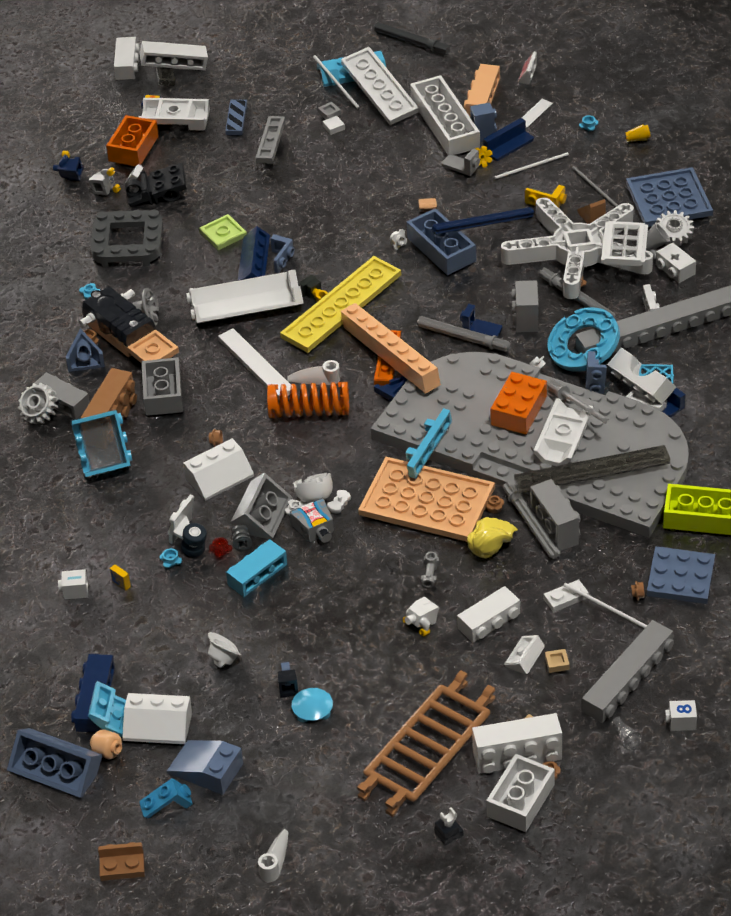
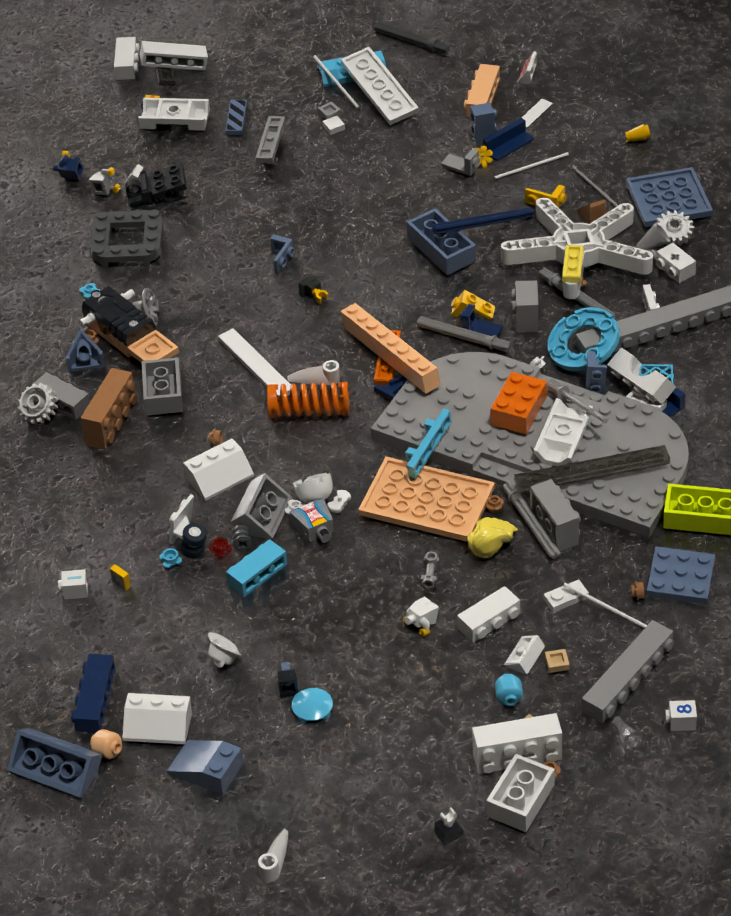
clear window [70,410,133,477] -> none
medium azure slope [88,681,126,737] -> none
medium nougat bracket [98,842,145,881] -> none
orange brick [106,115,159,166] -> none
dark azure bracket [140,778,193,819] -> none
white panel [186,270,304,324] -> none
yellowish green tile [199,214,247,250] -> none
dark blue panel [238,226,270,281] -> none
light yellow plate [280,256,401,353] -> none
medium nougat bar [357,670,495,817] -> none
white plate [390,229,407,250] -> none
white brick [410,75,480,155] -> none
light nougat slope [419,198,437,213] -> none
medium azure plate [579,115,599,131] -> none
white piece [601,221,648,266] -> none
none -> yellow bracket [451,290,495,320]
none -> medium azure head [495,674,523,706]
none -> light yellow tile [562,245,584,283]

